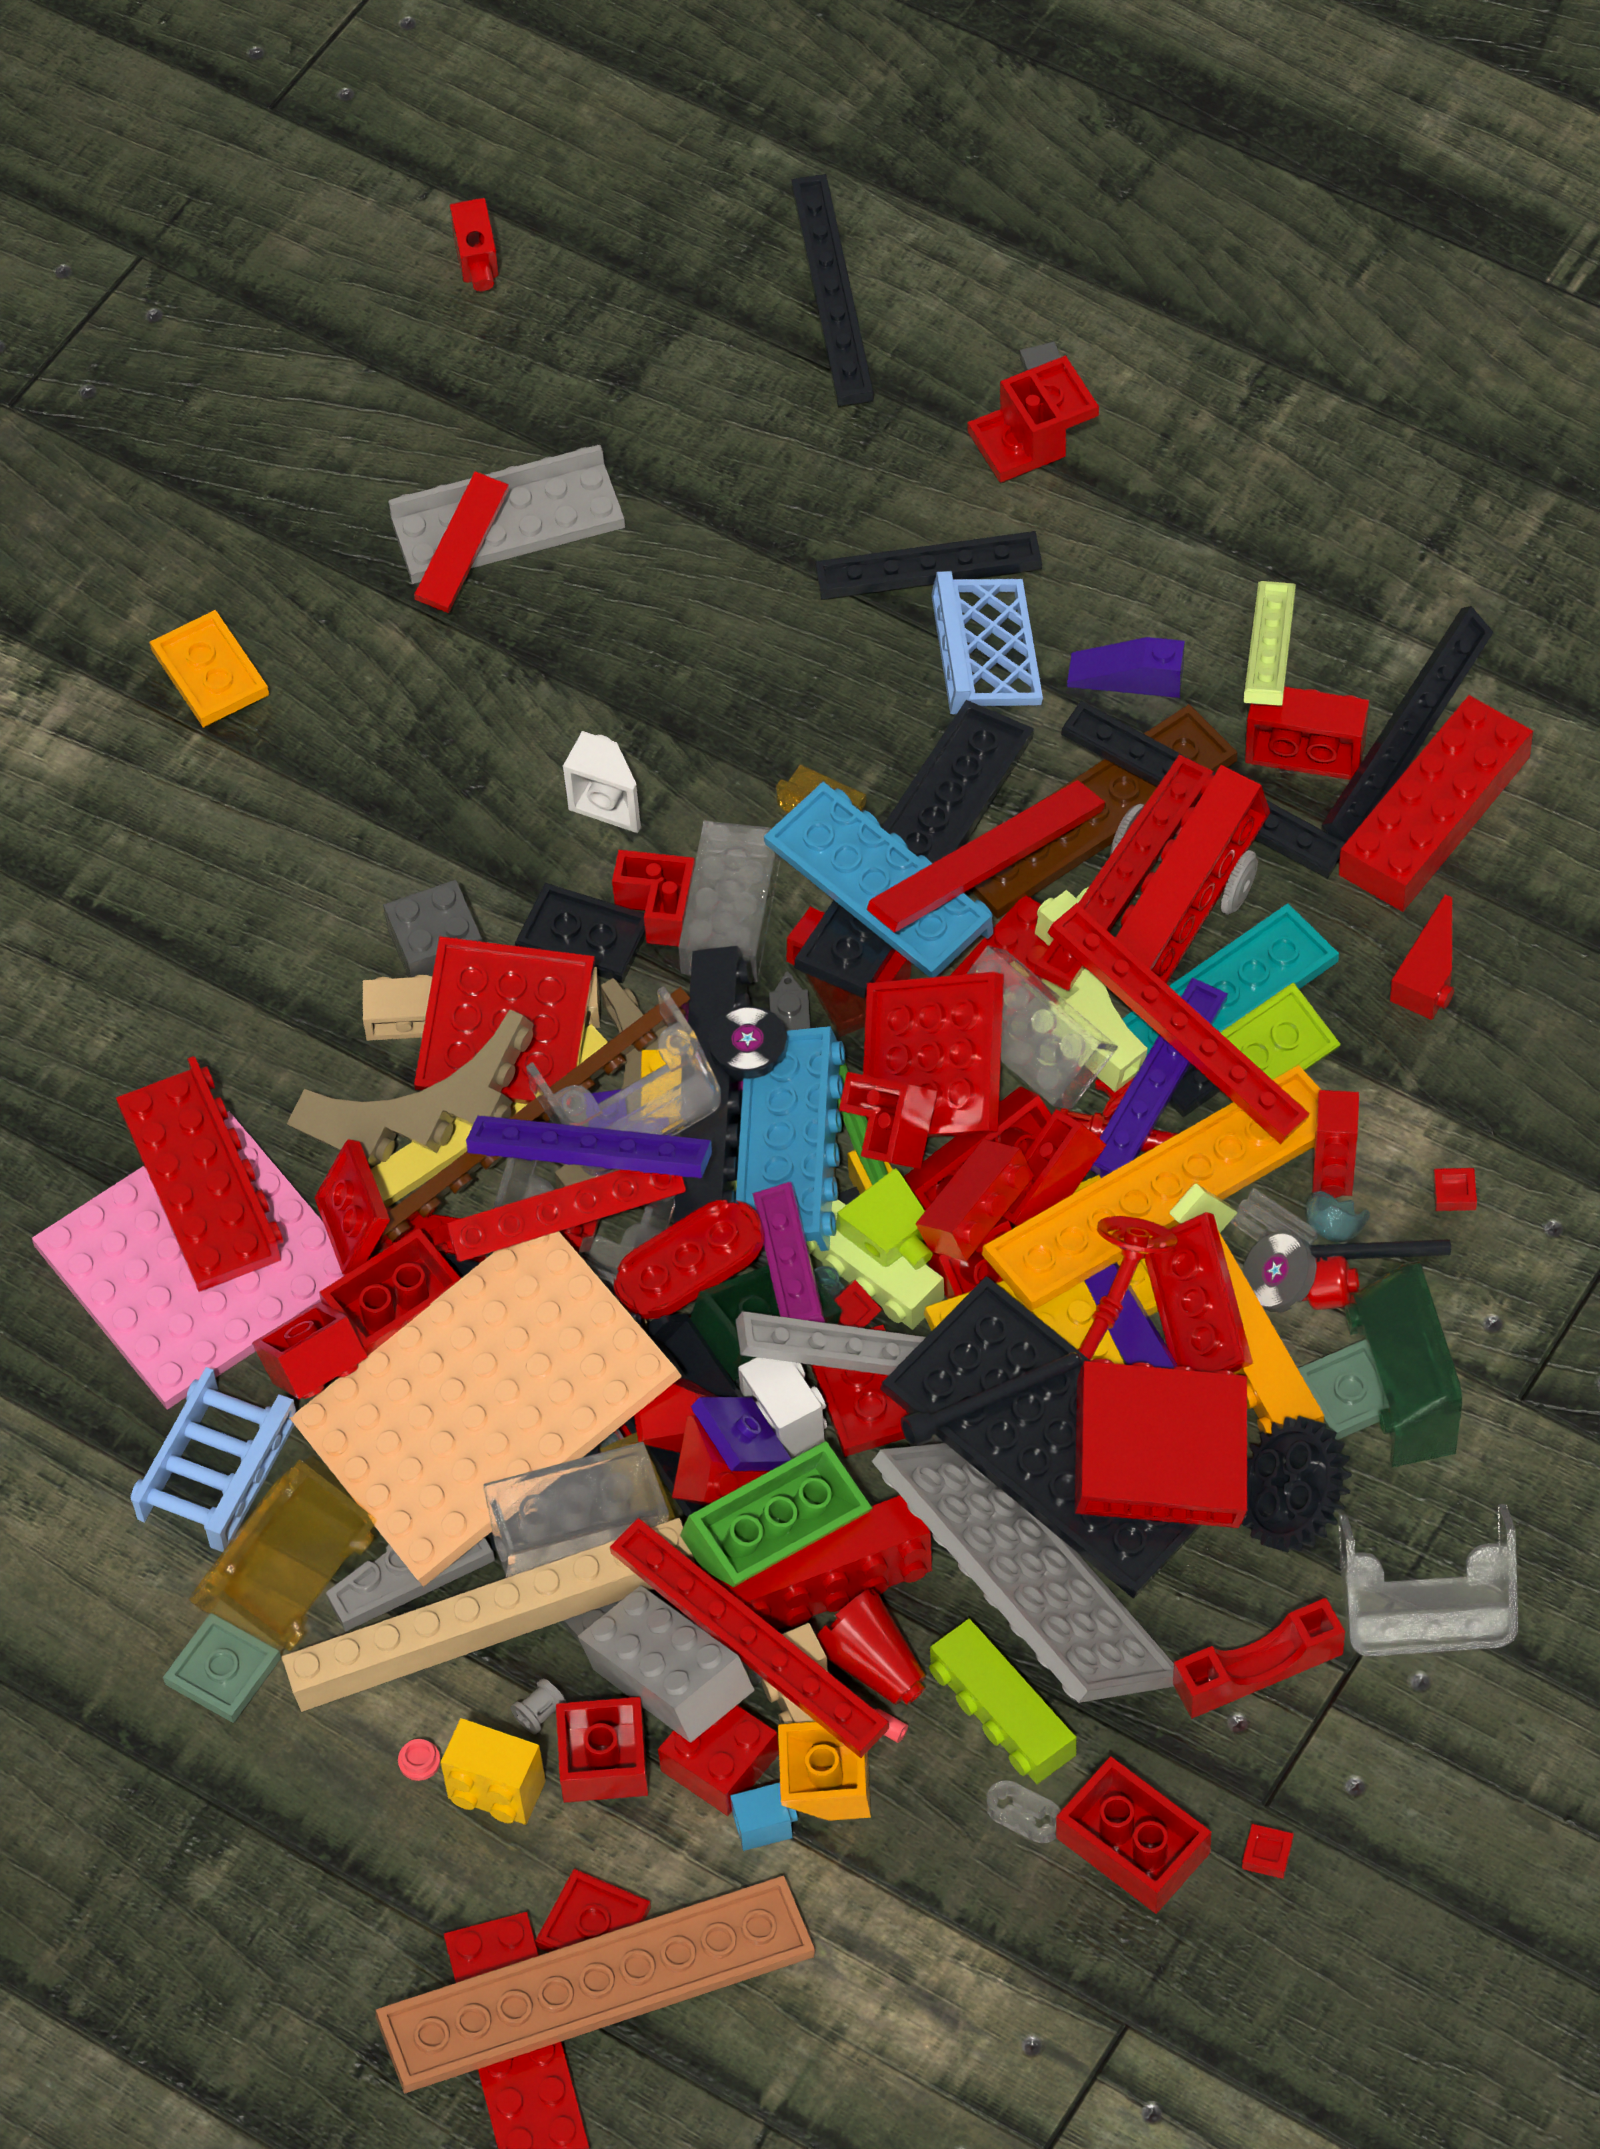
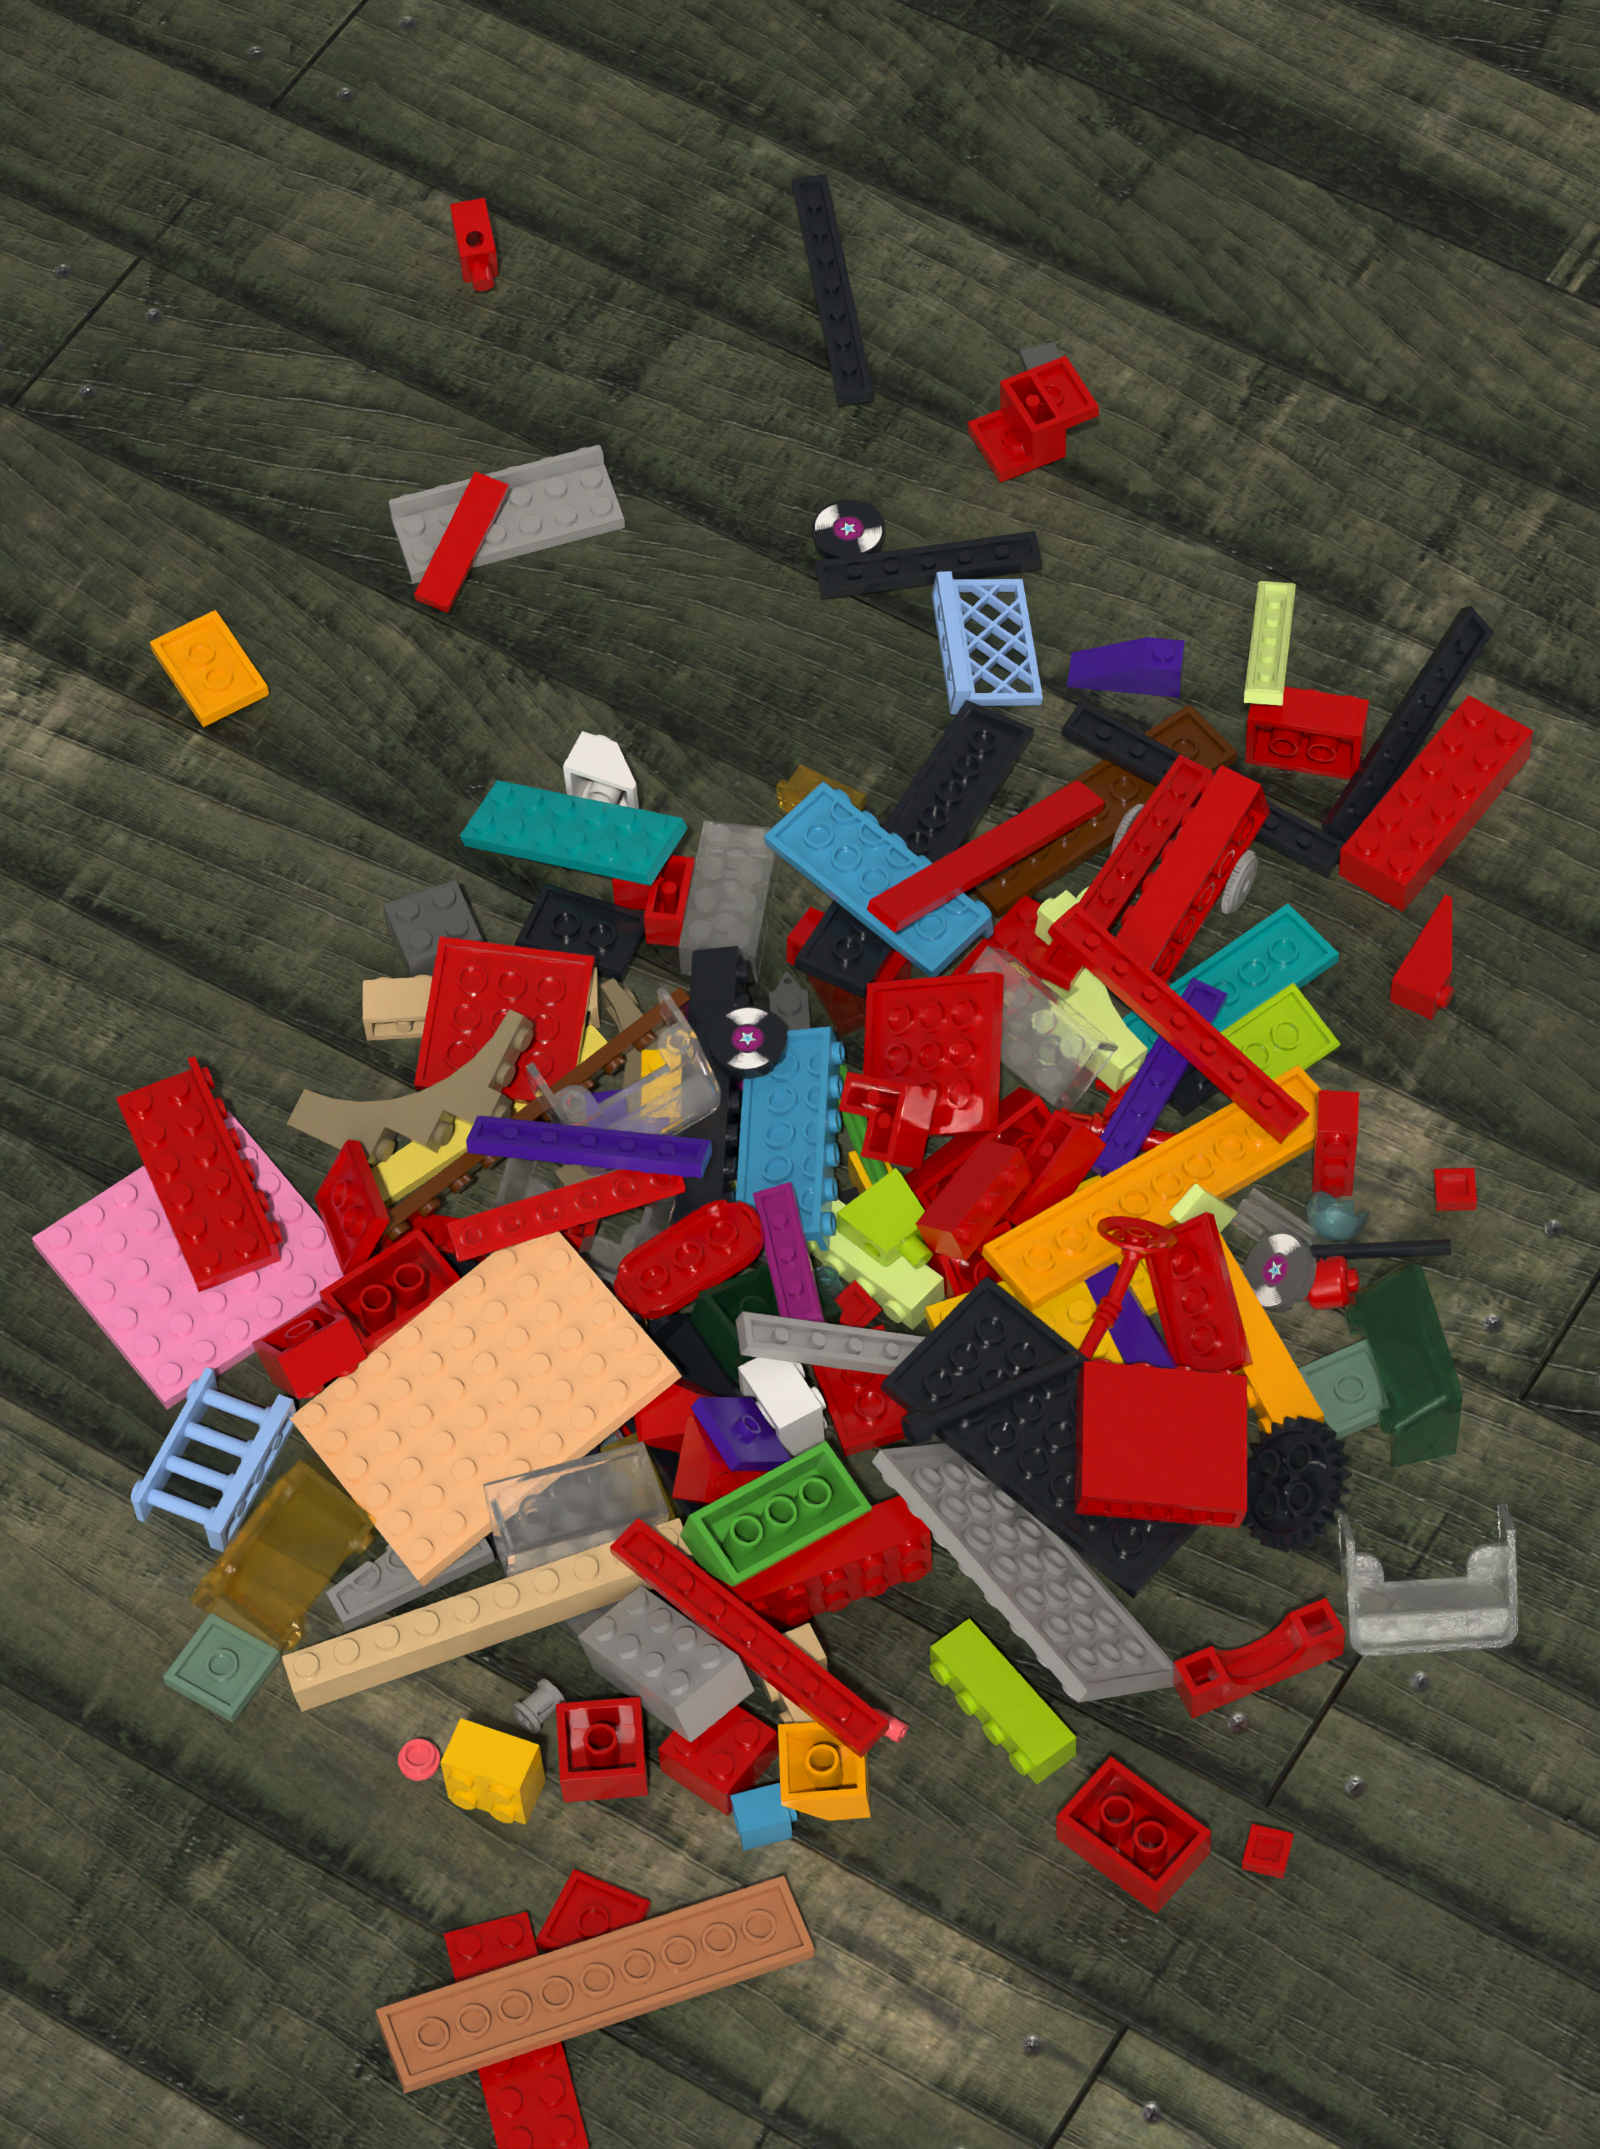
red cone [816,1588,926,1705] -> none
clear beam [986,1780,1061,1843] -> none
none -> teal plate [460,780,688,886]
none -> black tile [812,499,885,560]

